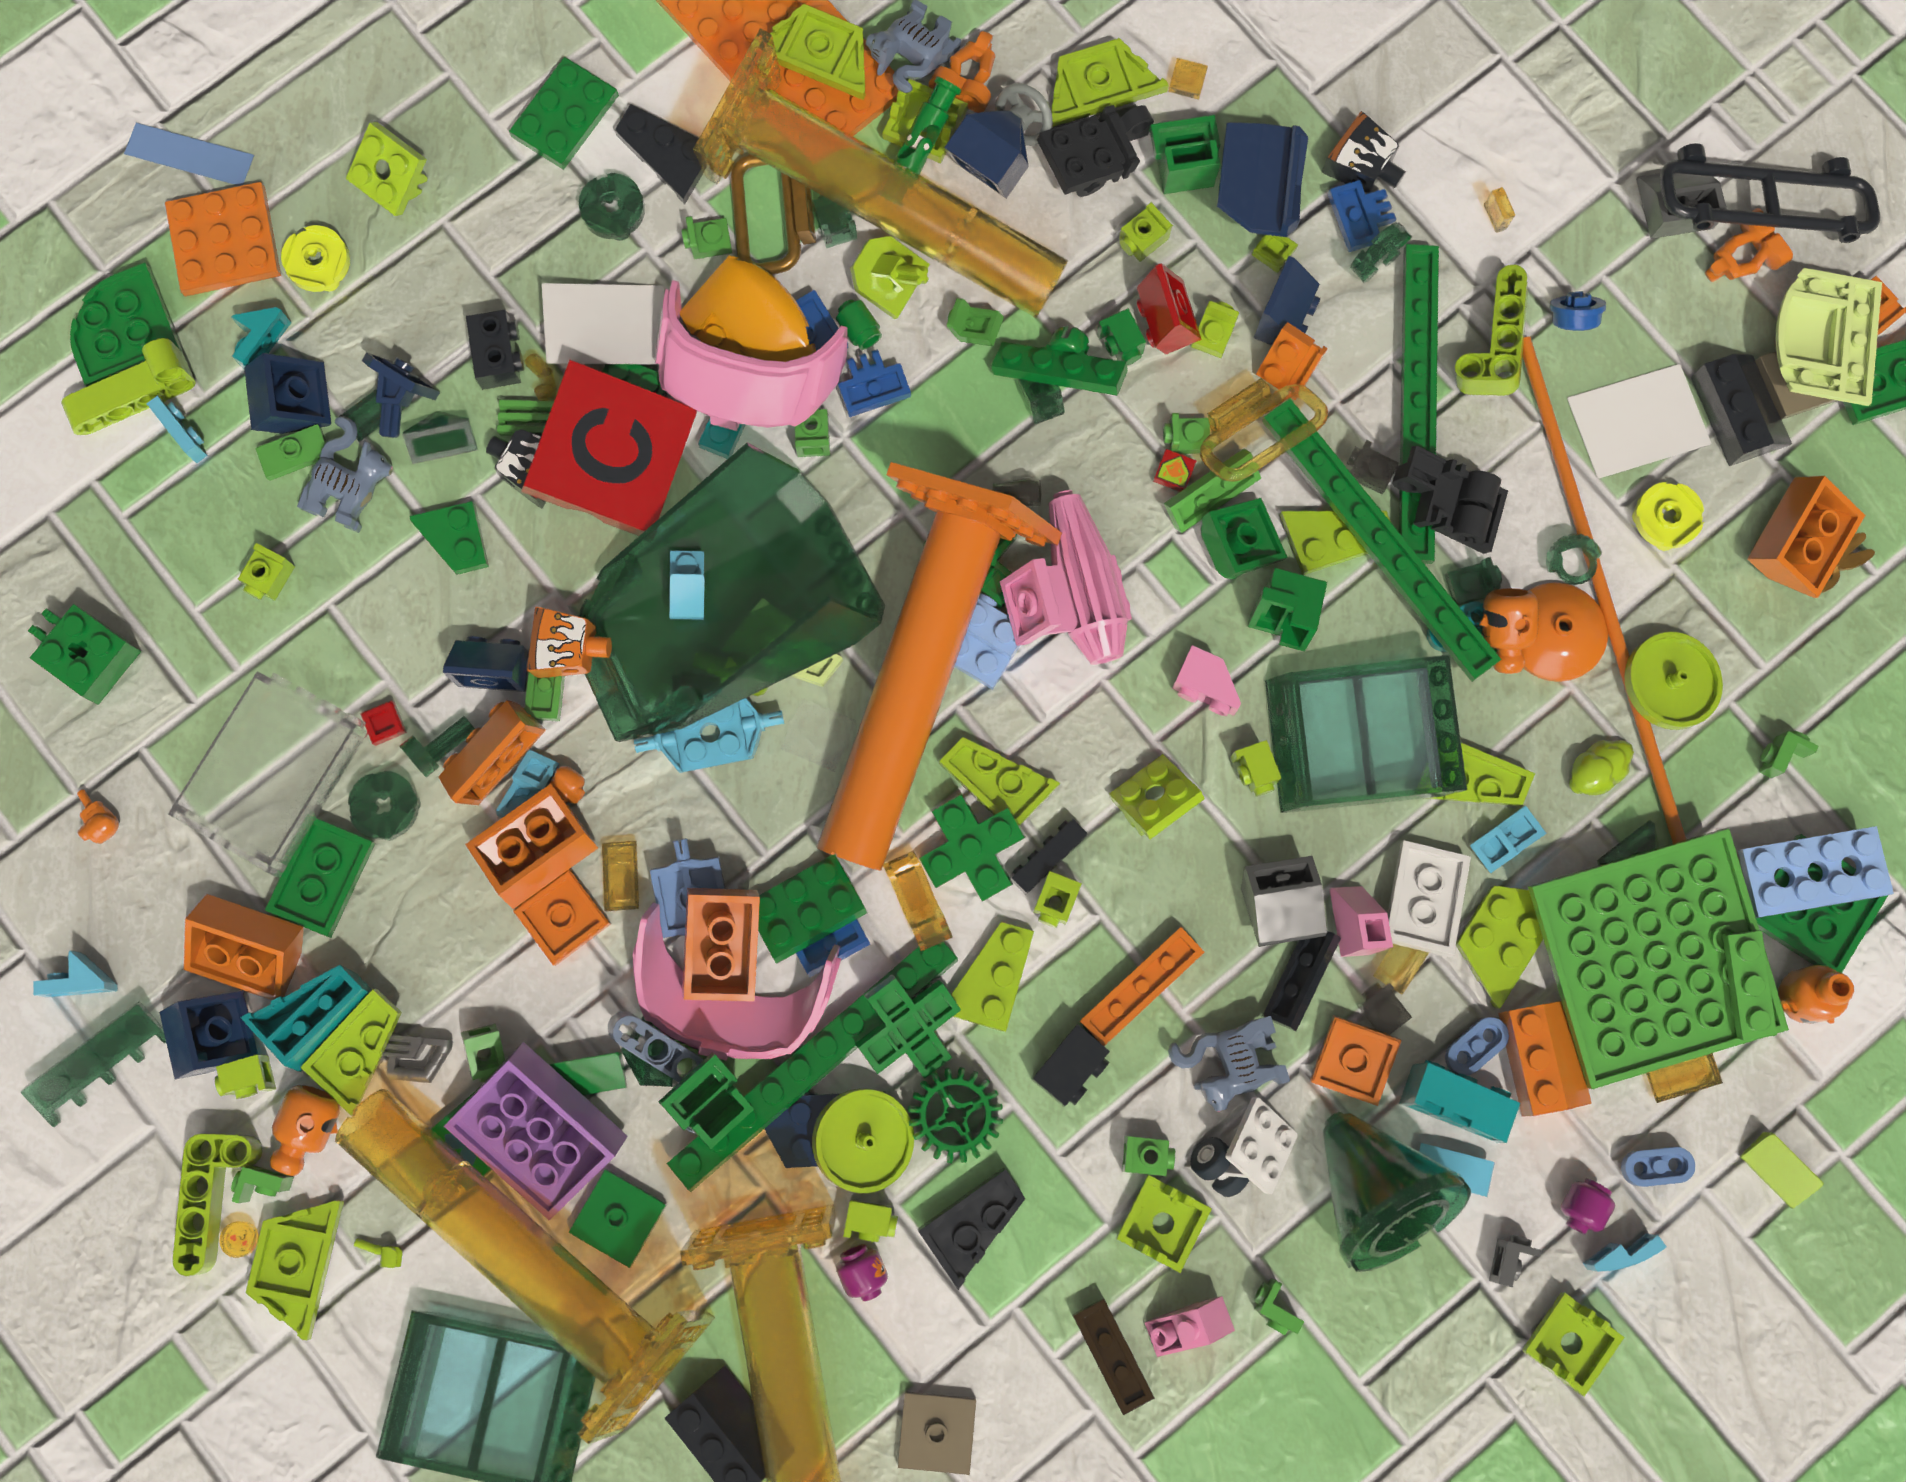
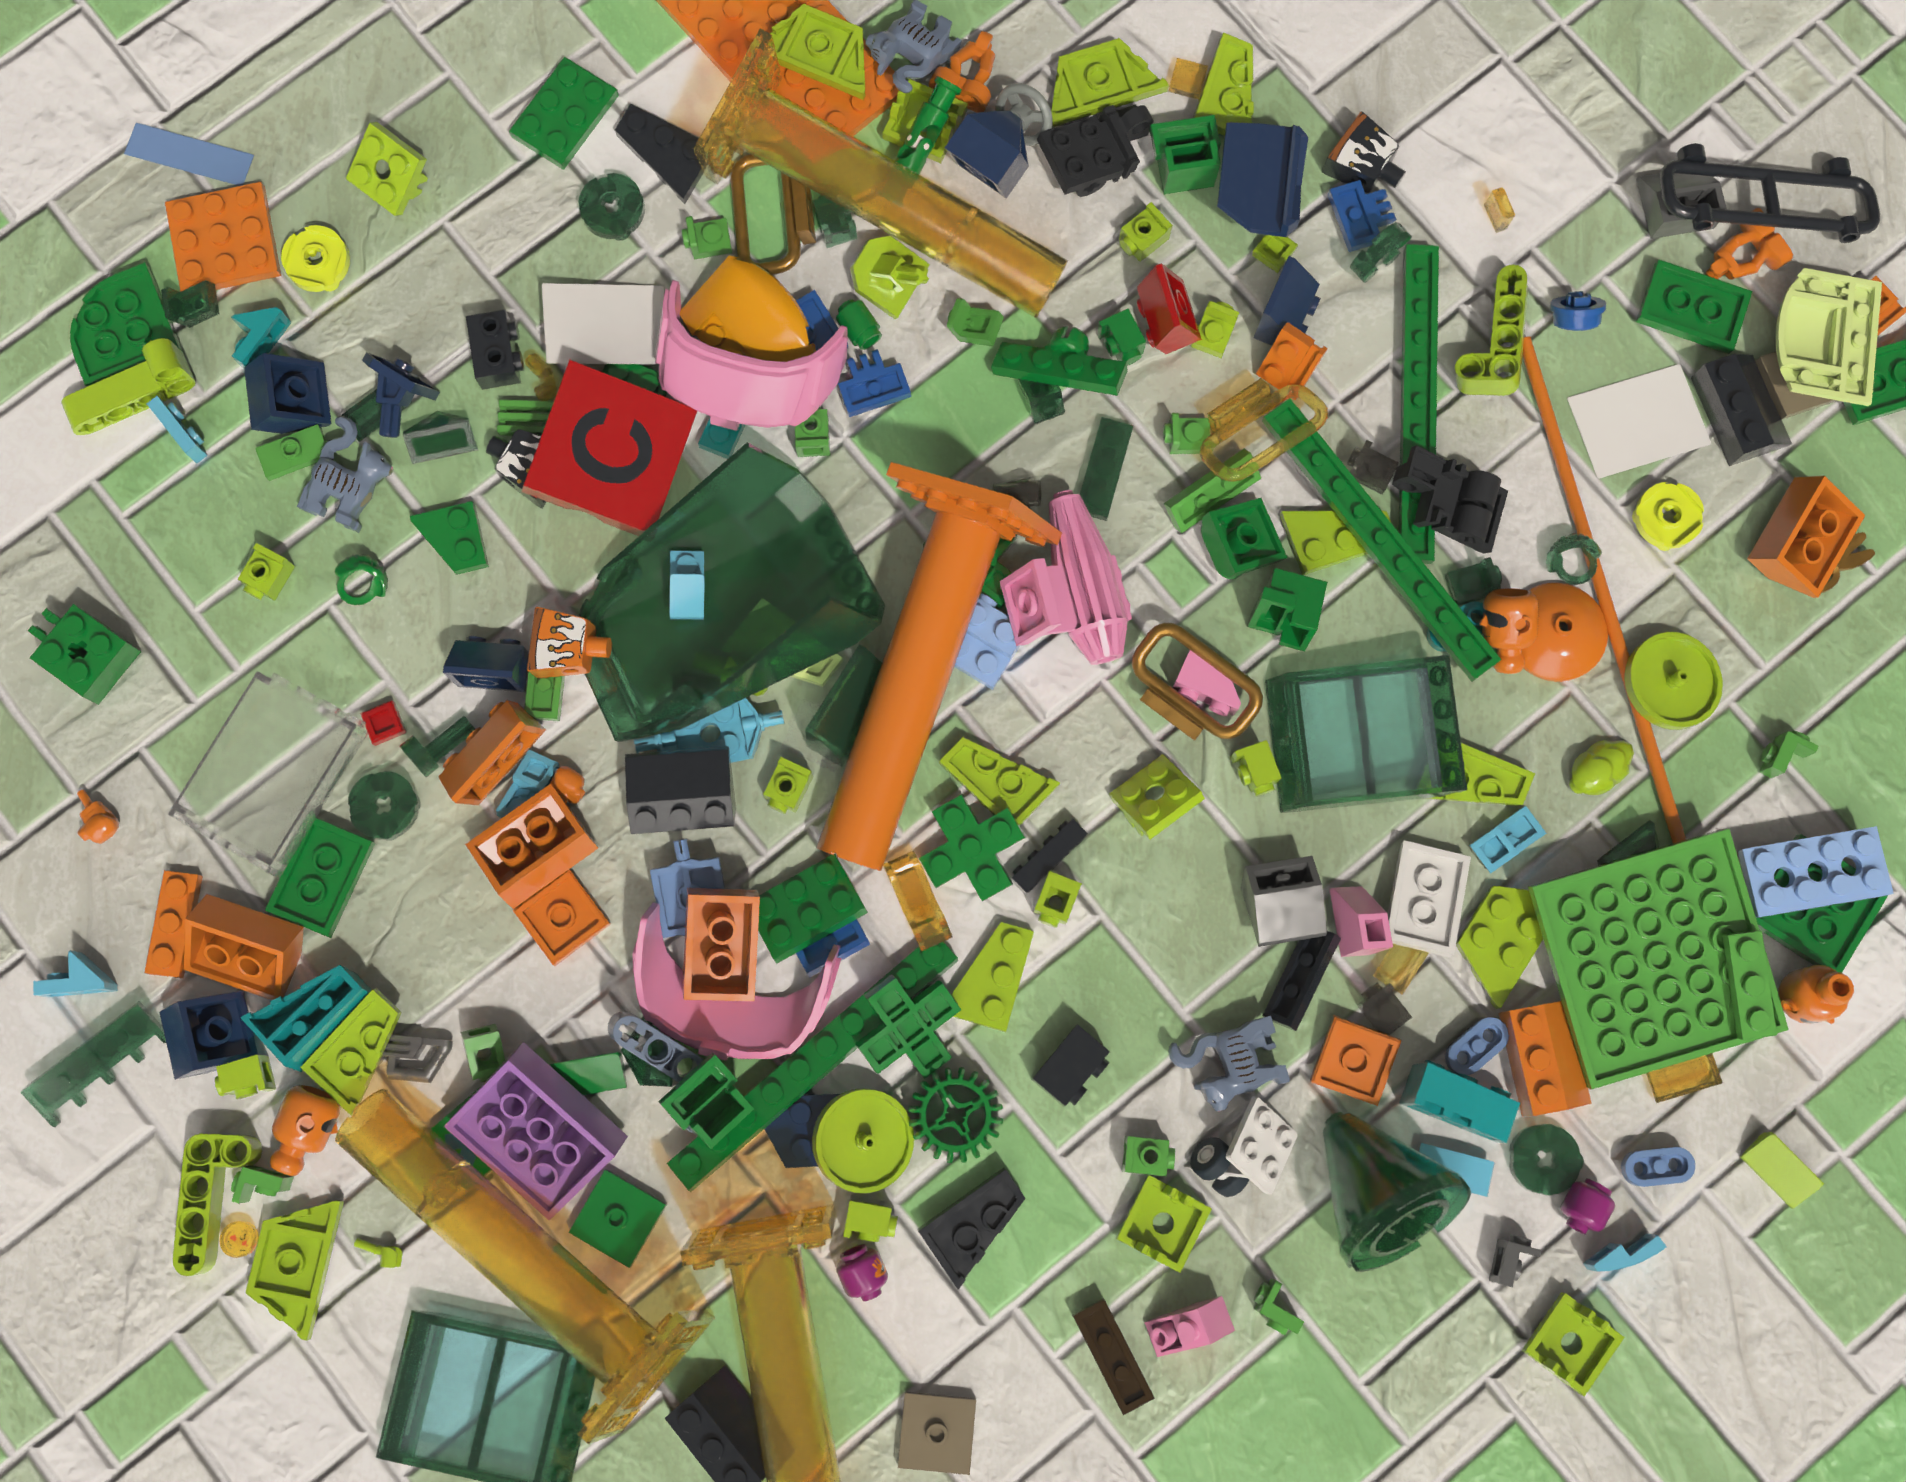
clear yellow tile [602,841,639,912] -> none
orange plate [1079,927,1205,1046] -> none
tile [1153,449,1197,492] -> none
none -> orange plate [144,870,203,979]
none -> clear green bracket [161,280,219,328]
none -> green piece [334,554,388,605]
none -> black slope [625,746,736,834]
none -> lime brick [763,756,814,814]
none -> clear green slope [805,644,882,767]
none -> clear green plate [1080,417,1133,521]
none -> pearl gold bar [1132,623,1263,741]
none -> lime wing [1193,32,1254,136]
none -> clear green plate [1509,1124,1584,1196]
none -> green plate [1636,260,1753,354]

